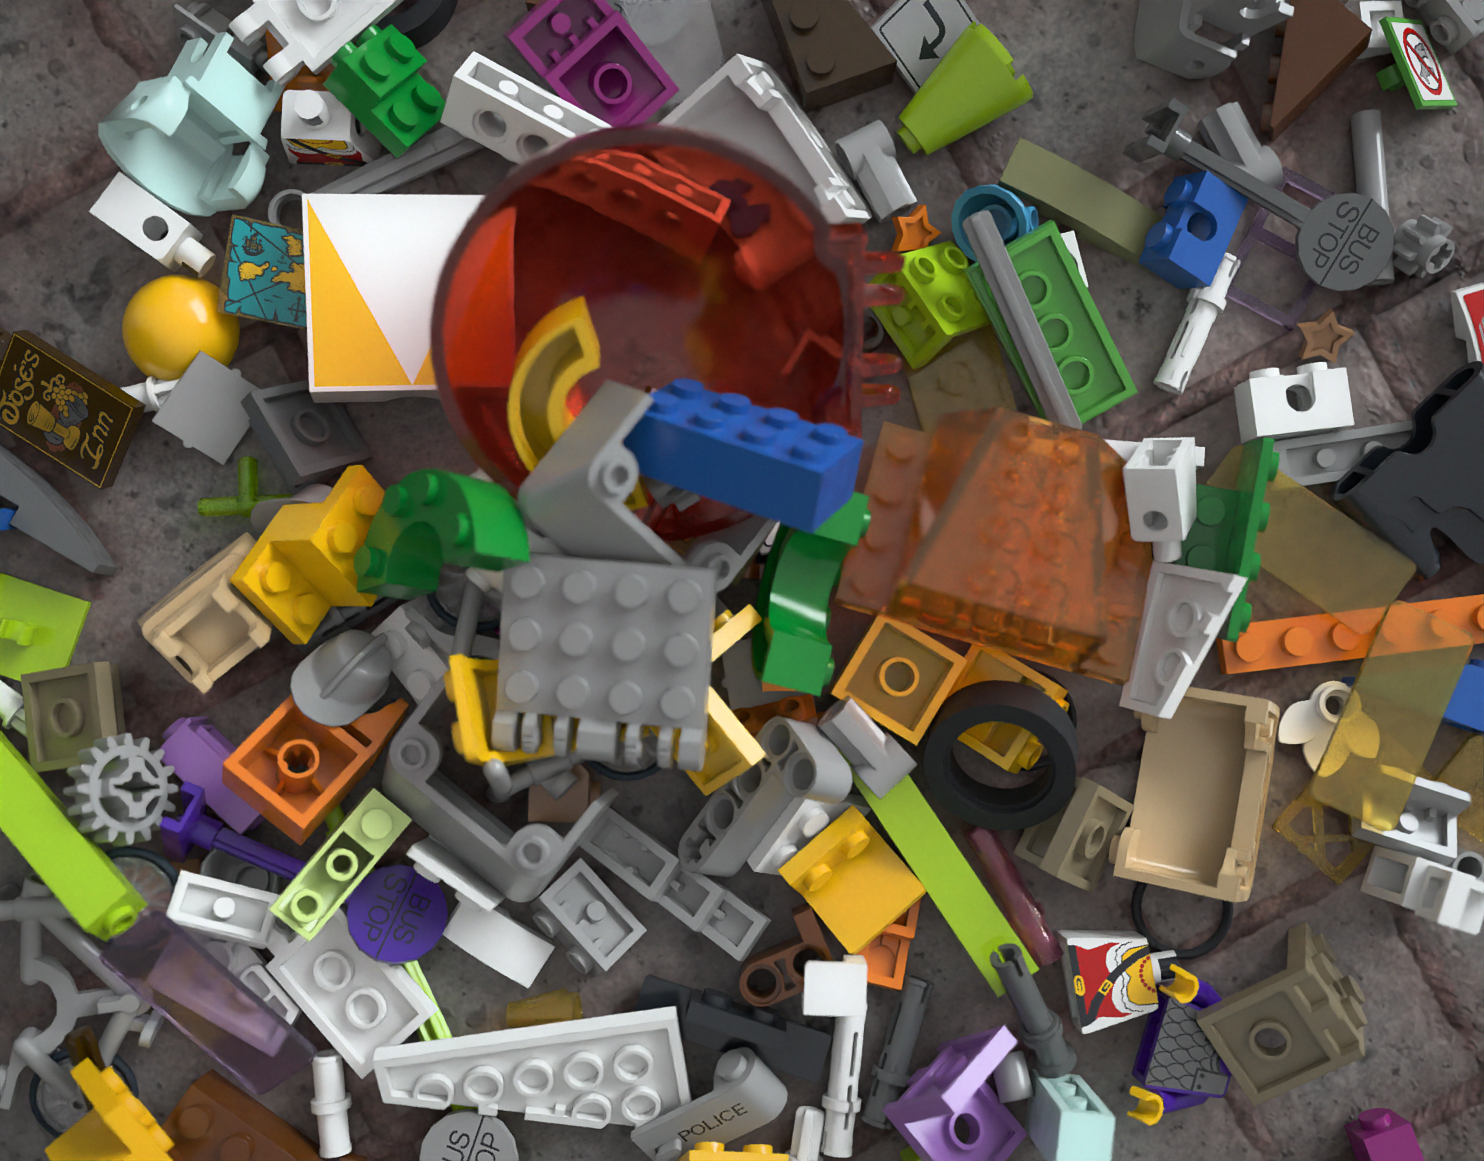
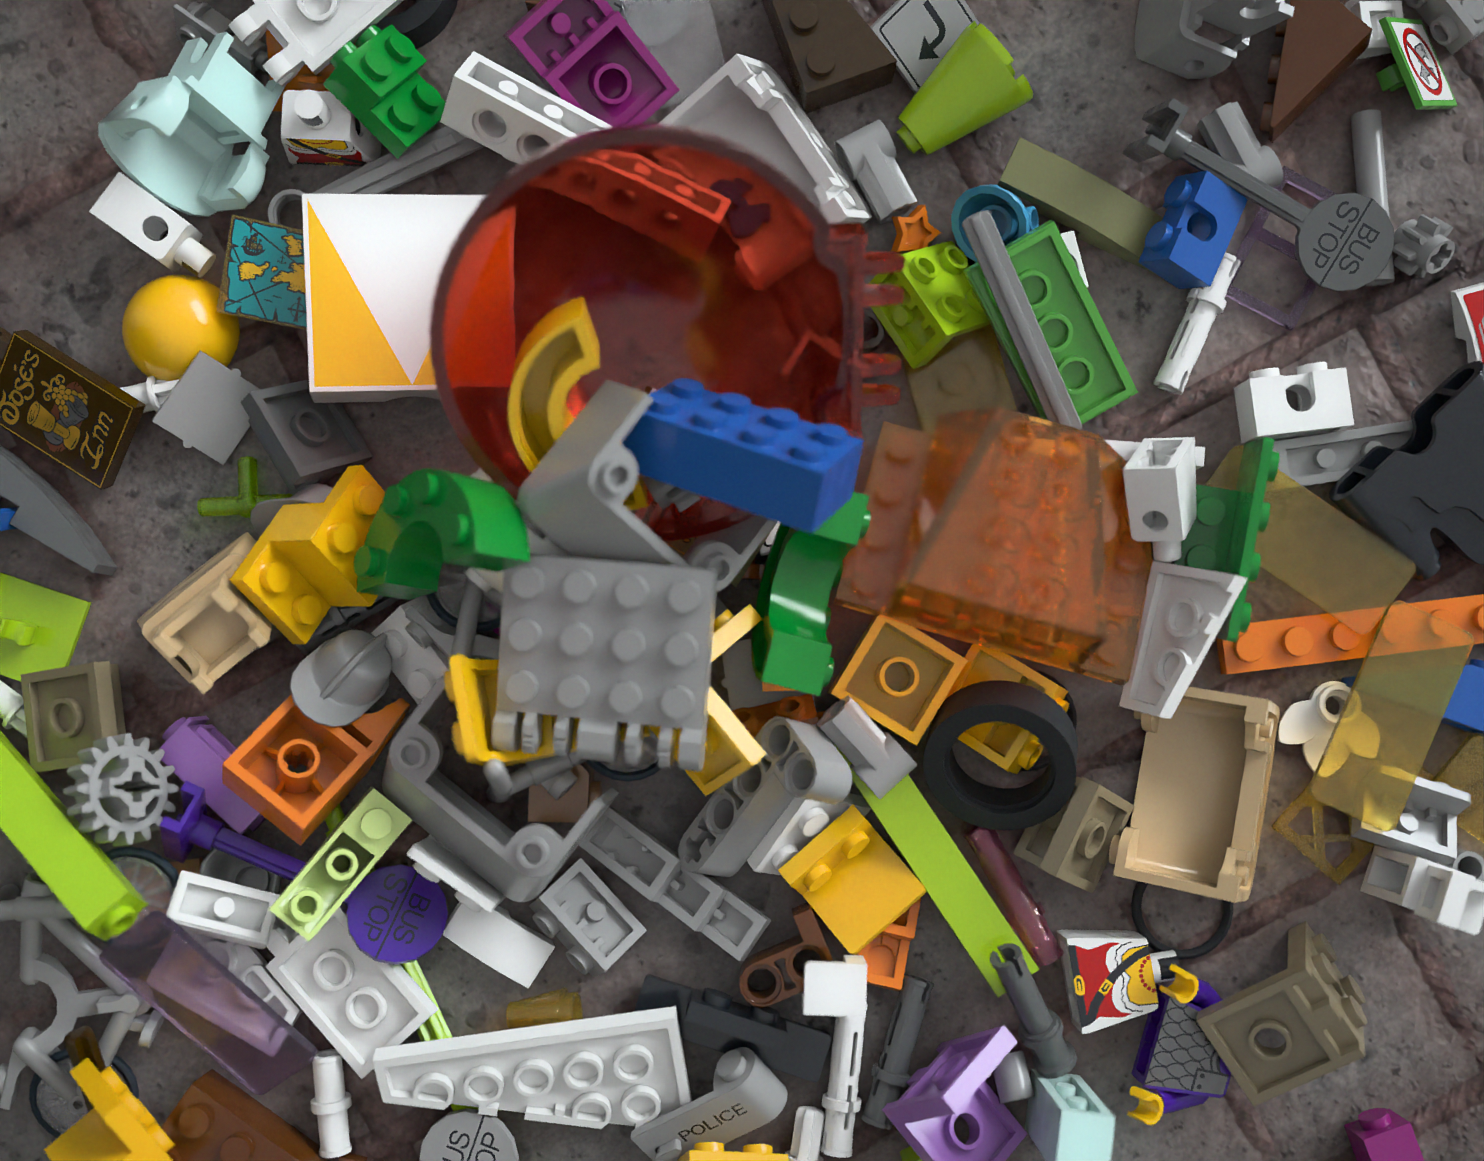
medium nougat piece [1297,308,1355,363] -> none

